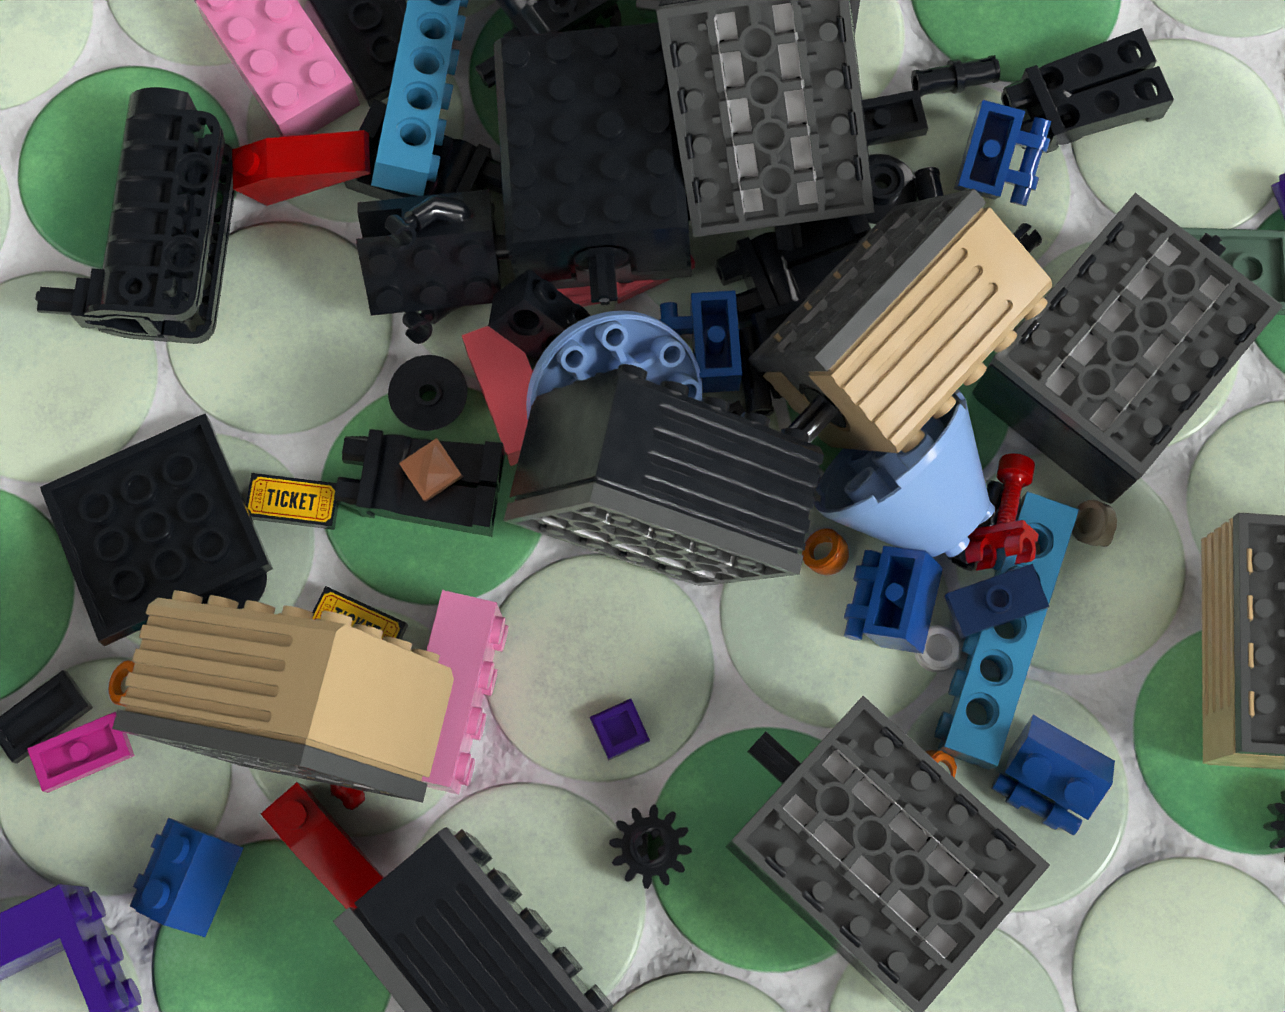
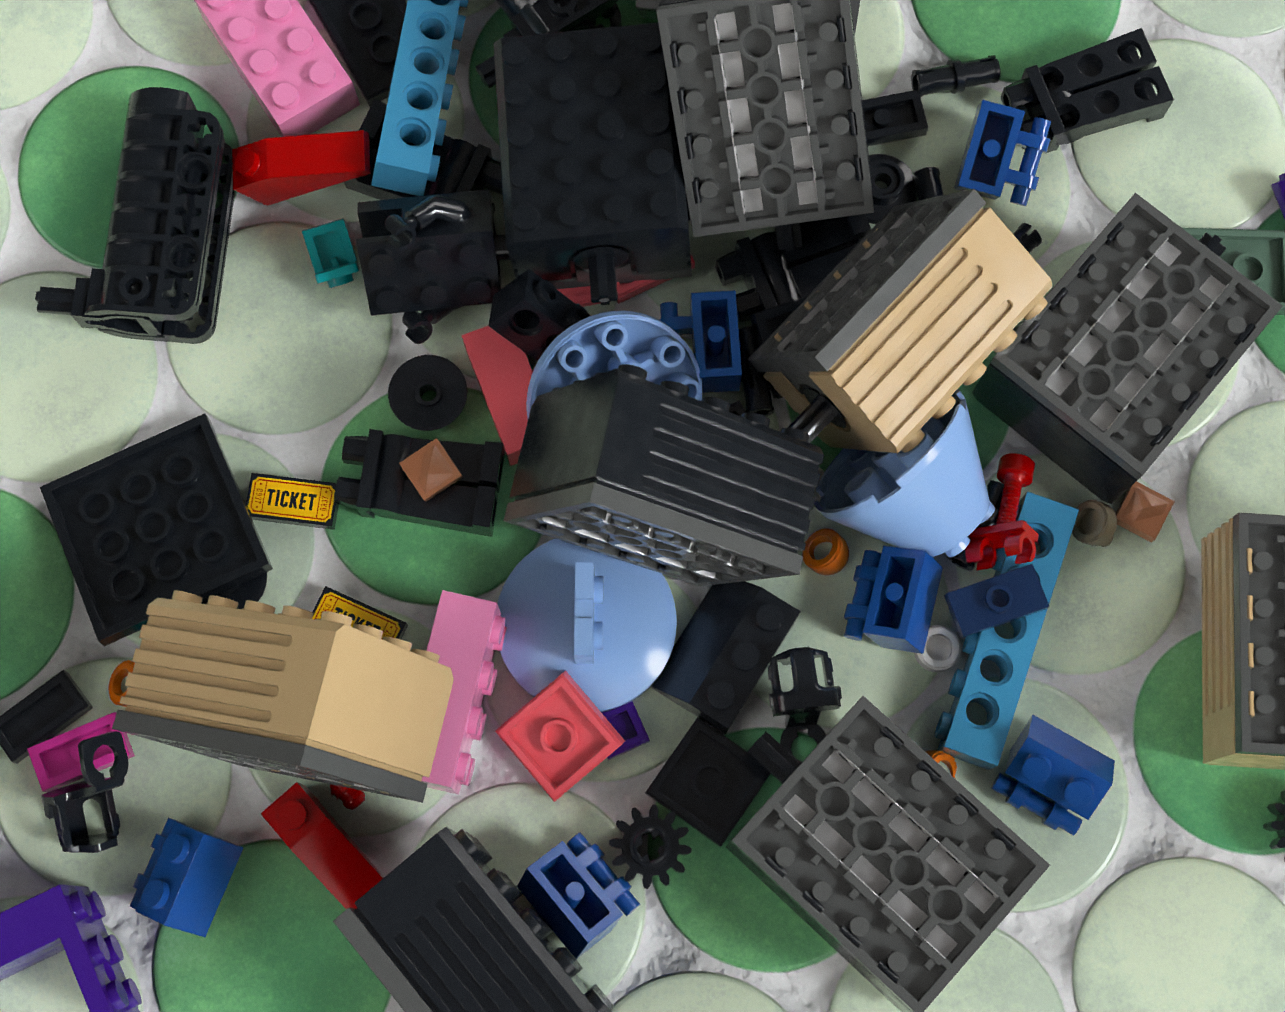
none -> black piece [41,731,129,853]
none -> teal bracket [302,218,360,288]
none -> coral tile [495,671,625,802]
none -> light blue bracket [498,539,677,712]
none -> blue brick [517,832,640,960]
none -> black tile [645,717,771,847]
none -> black slope [651,581,801,734]
none -> black piece [768,647,842,763]
none -> nougat tile [1116,481,1175,543]

